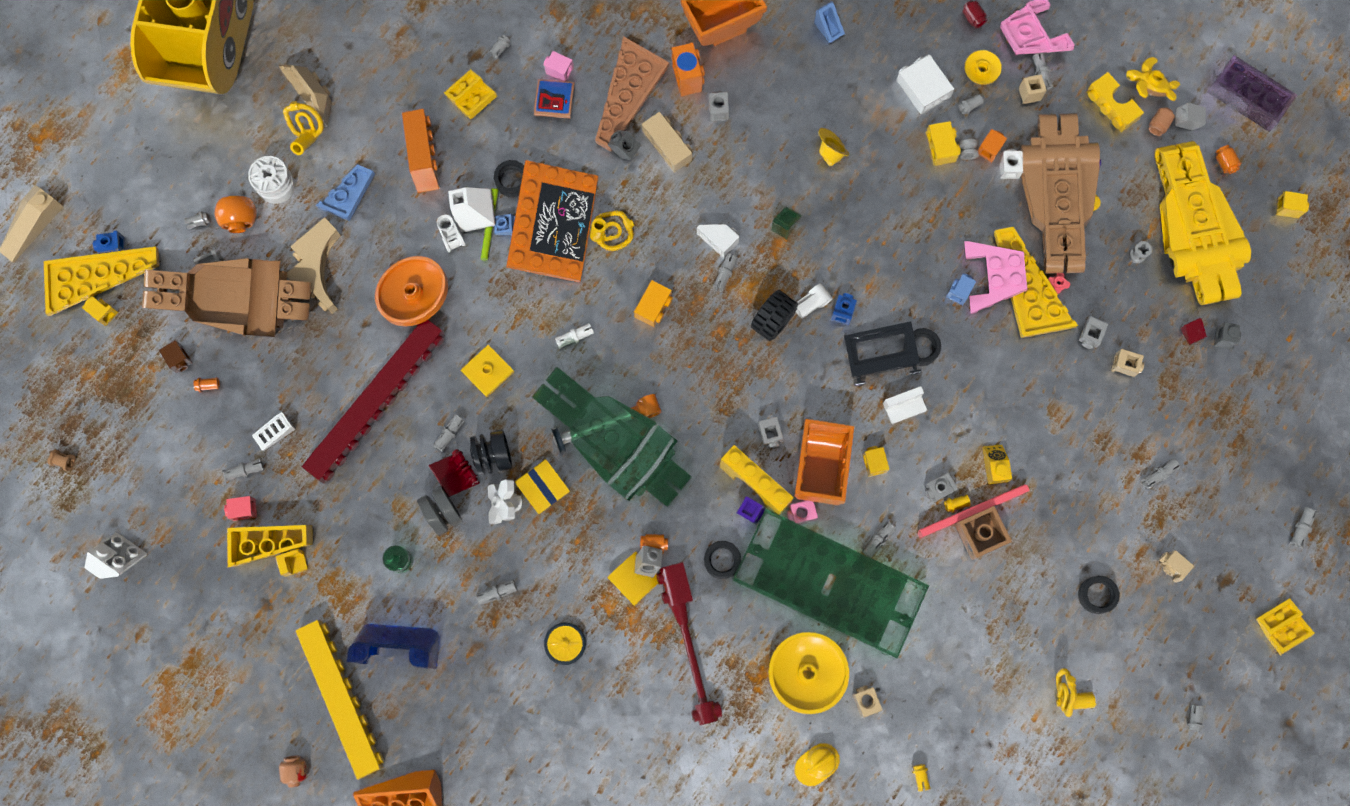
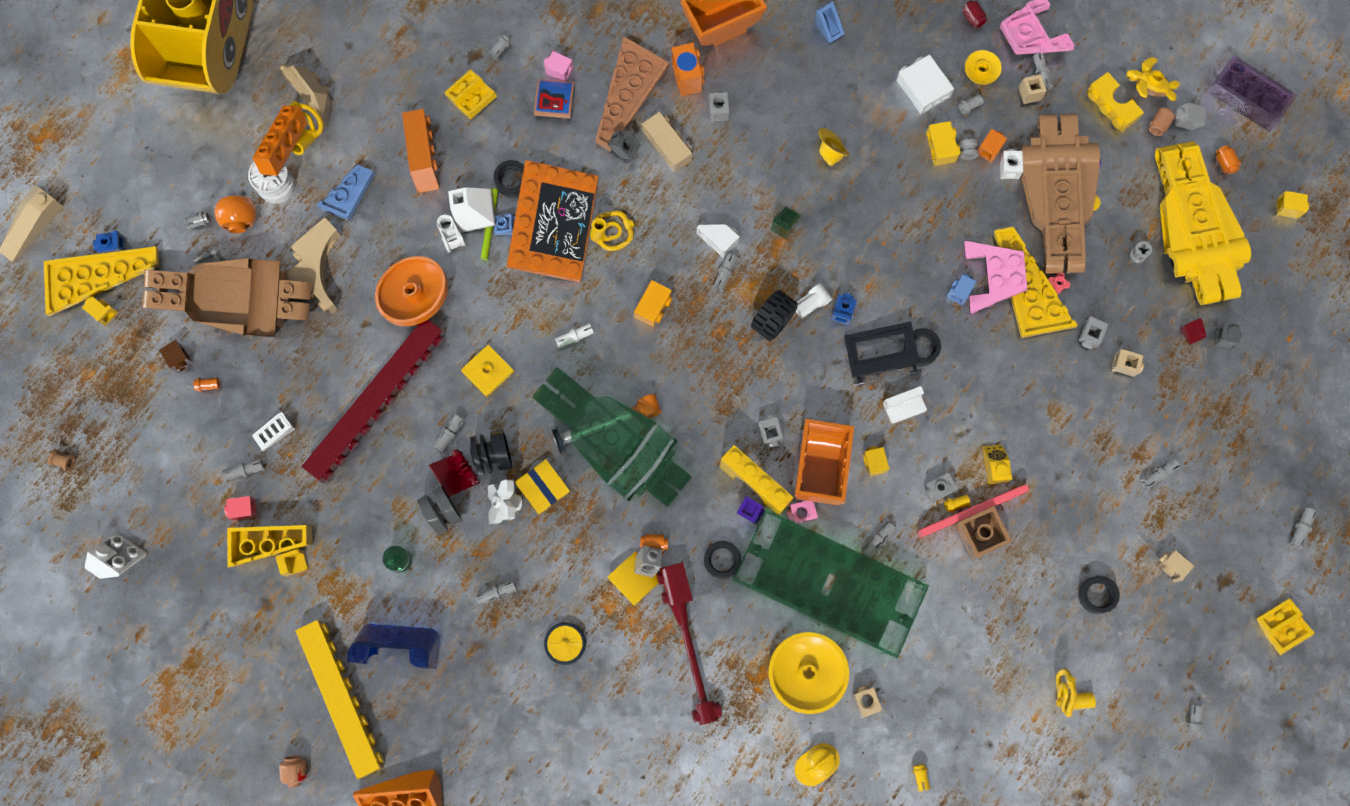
none -> orange brick [252,105,308,176]

